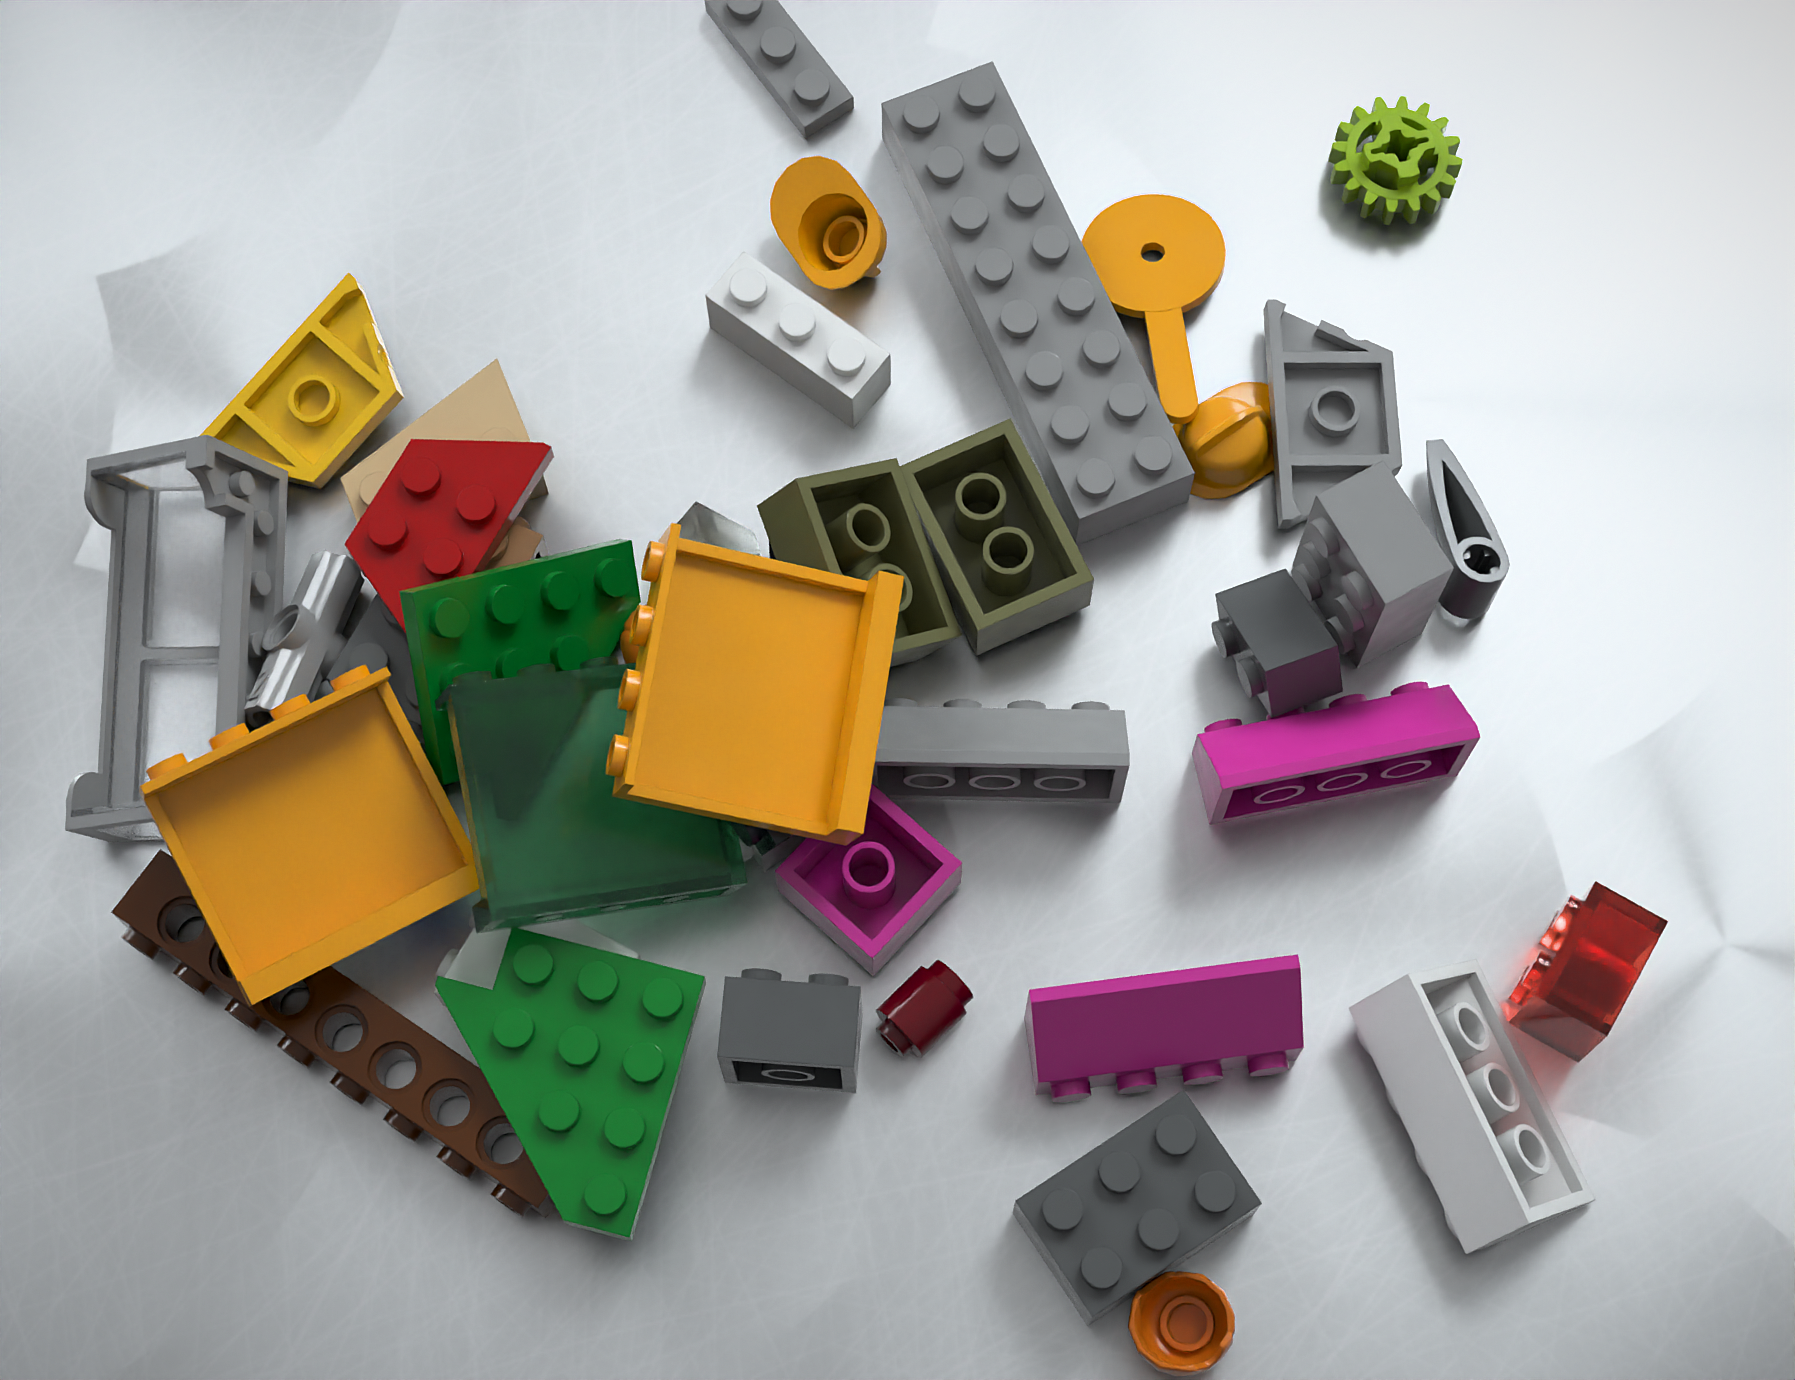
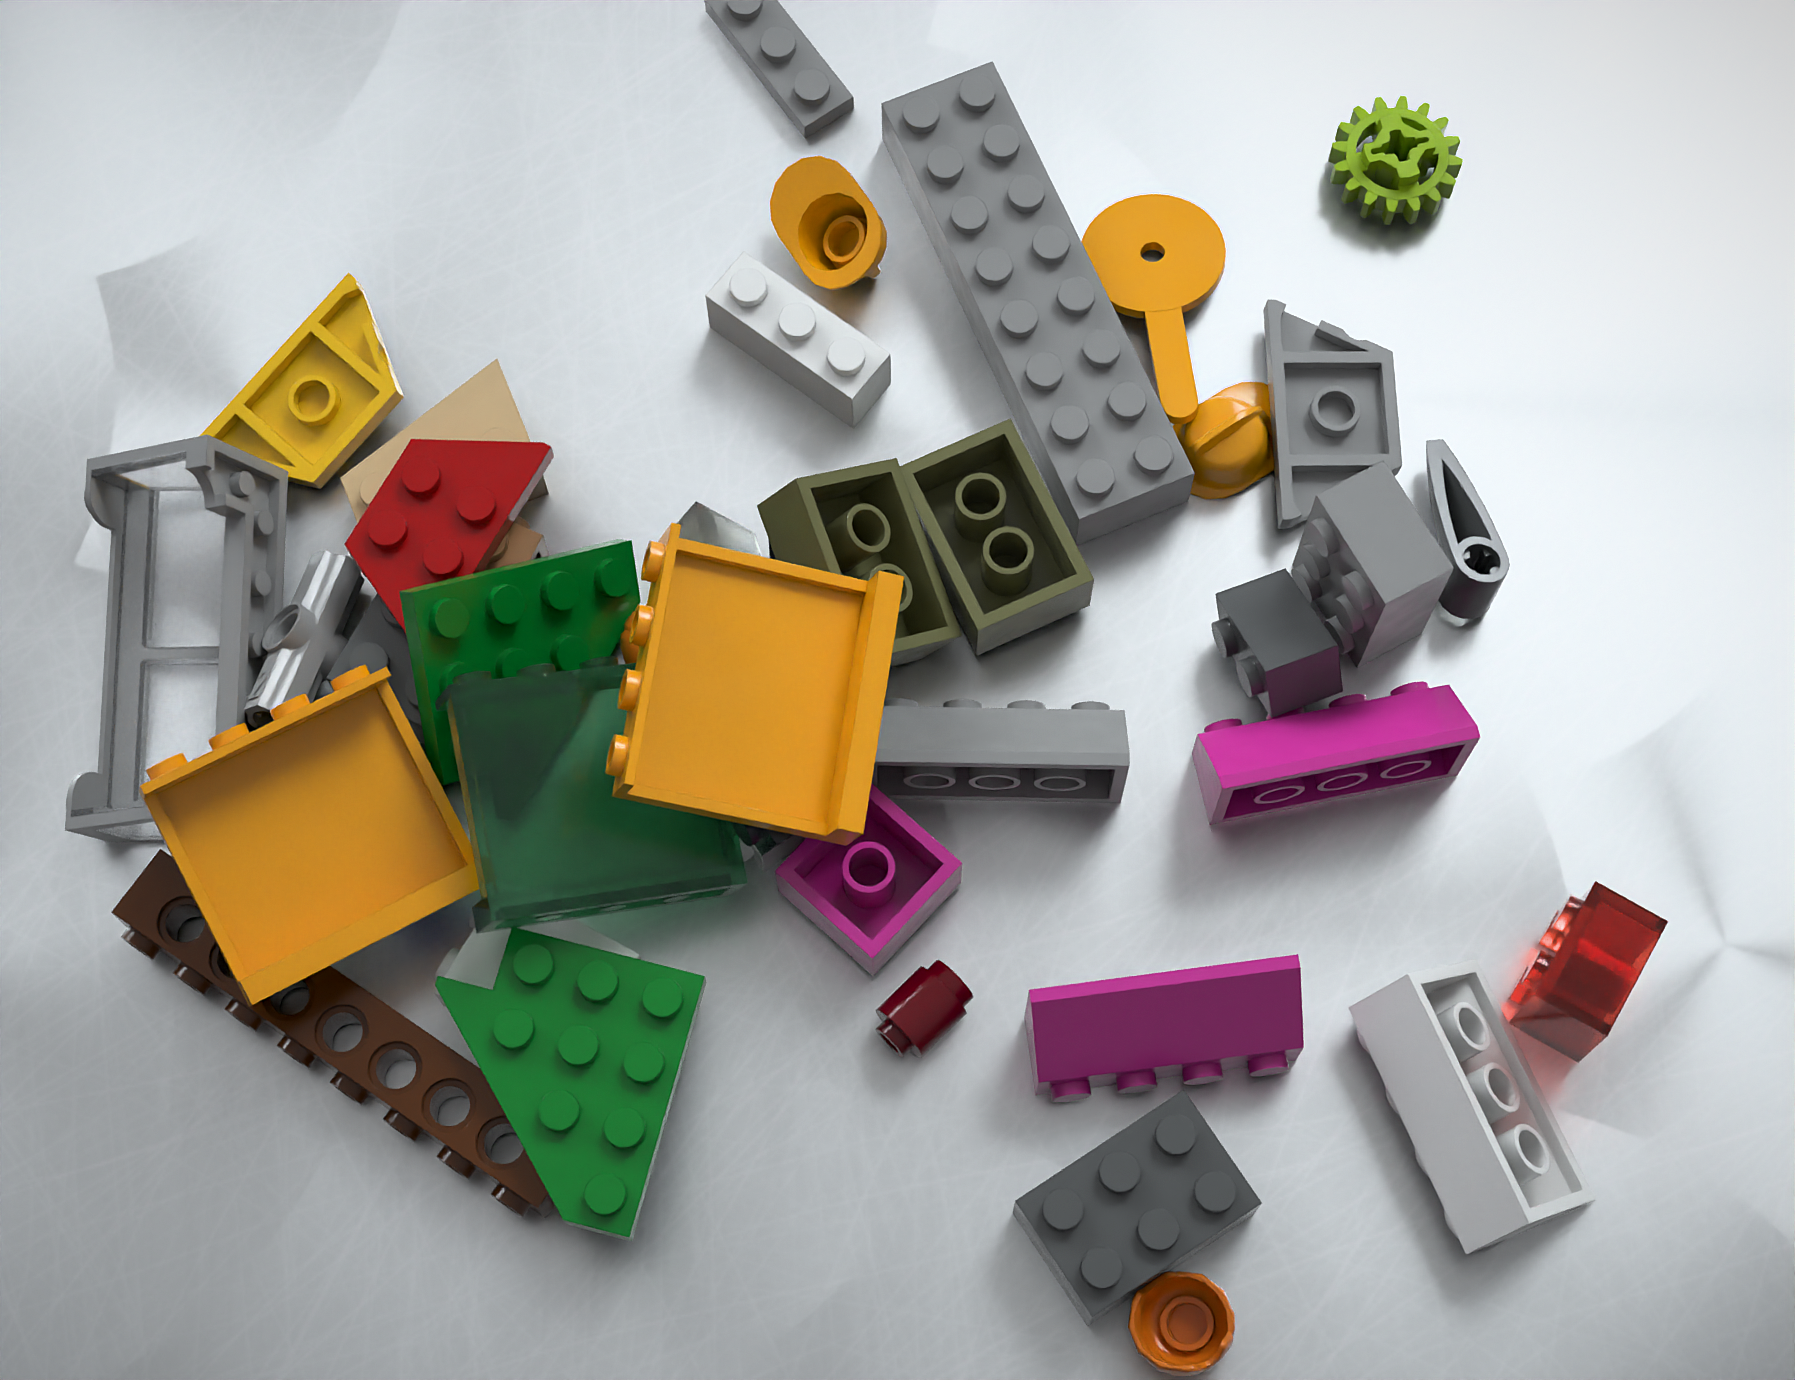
dark grey brick [717,968,863,1093] -> none

